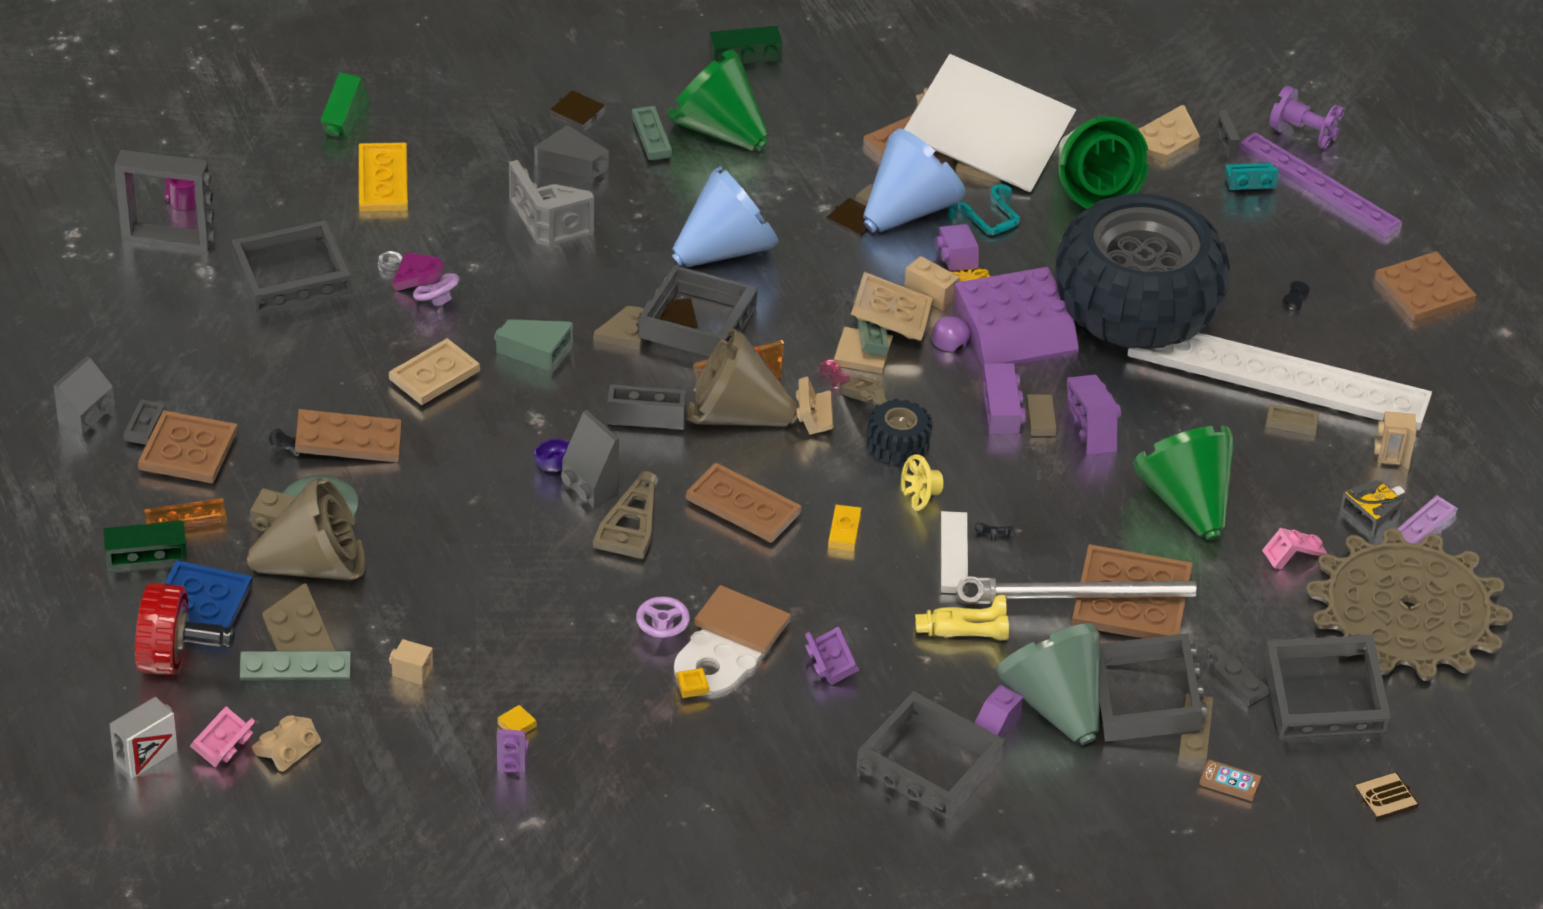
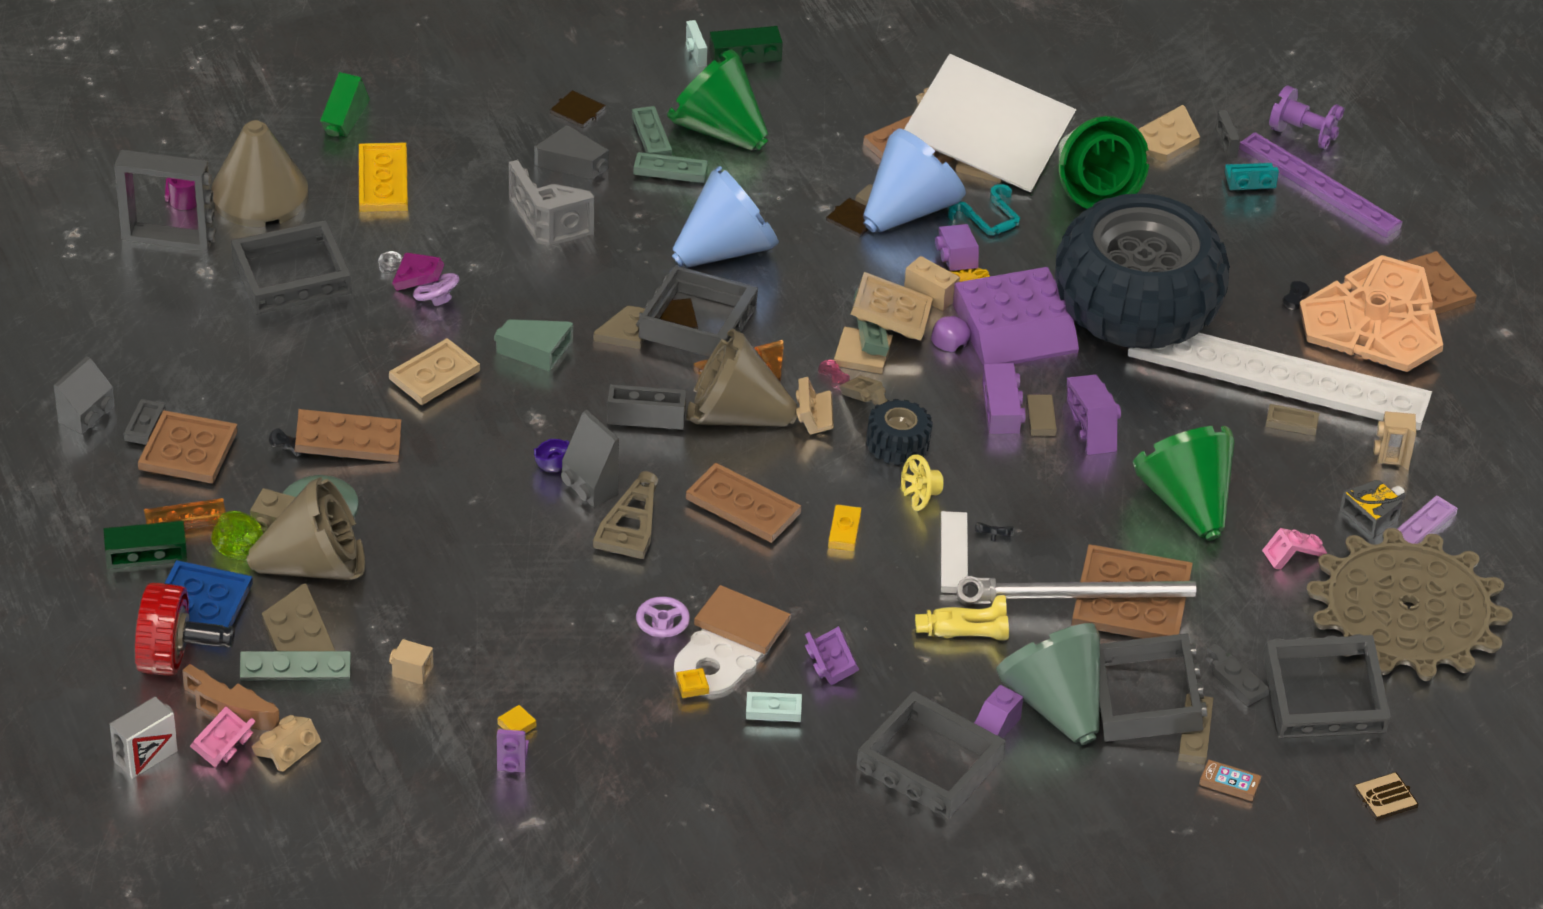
none -> medium nougat slope [182,664,280,731]
none -> dark tan cone [211,120,308,227]
none -> clear neon green wheel [211,511,263,560]
none -> sand green plate [633,152,708,183]
none -> light aqua plate [686,20,707,67]
none -> light aqua plate [746,692,802,722]
none -> light nougat plate [1300,255,1443,372]

